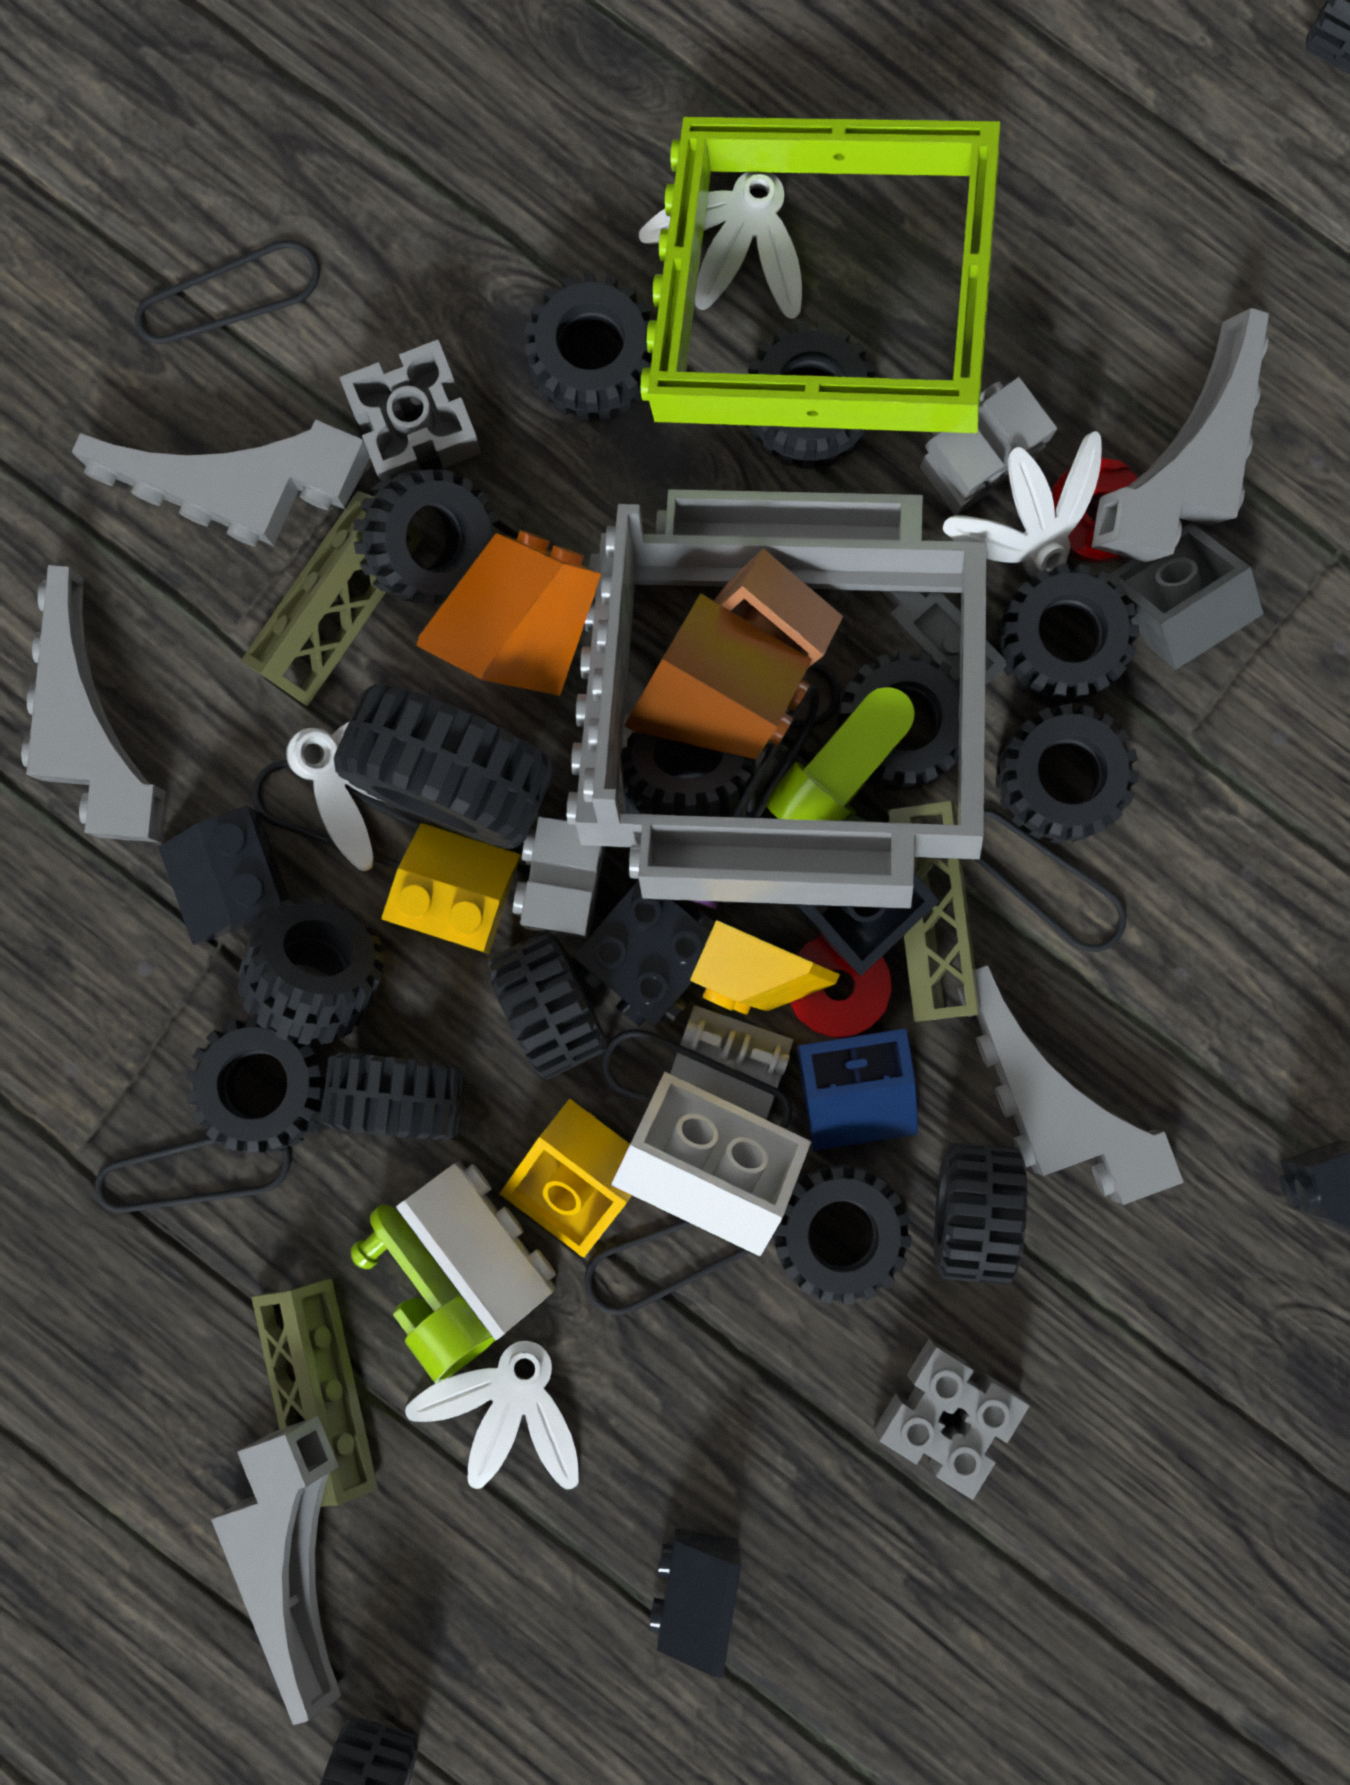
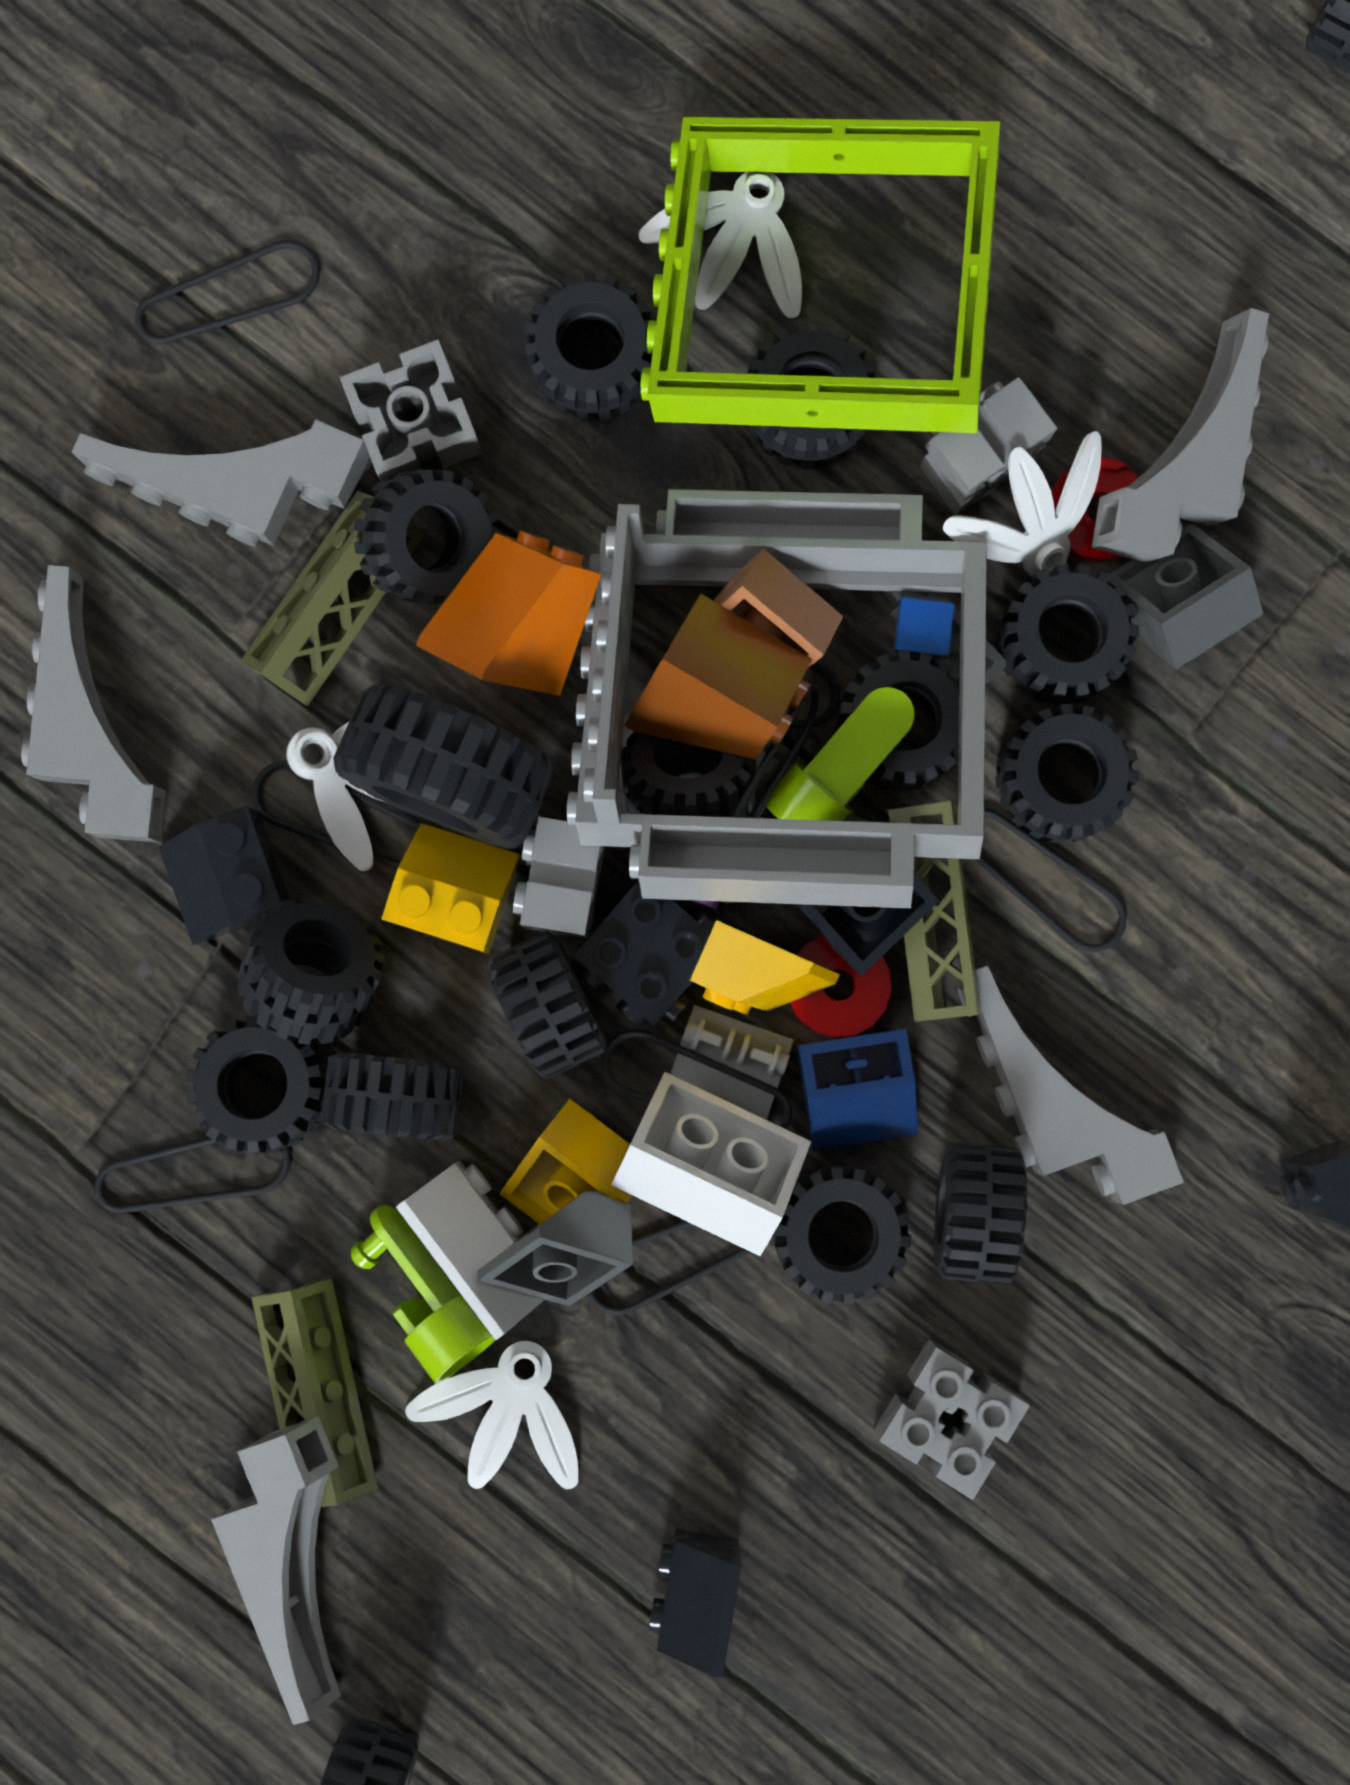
none -> dark grey slope [478,1191,633,1306]
none -> blue tile [893,597,954,659]

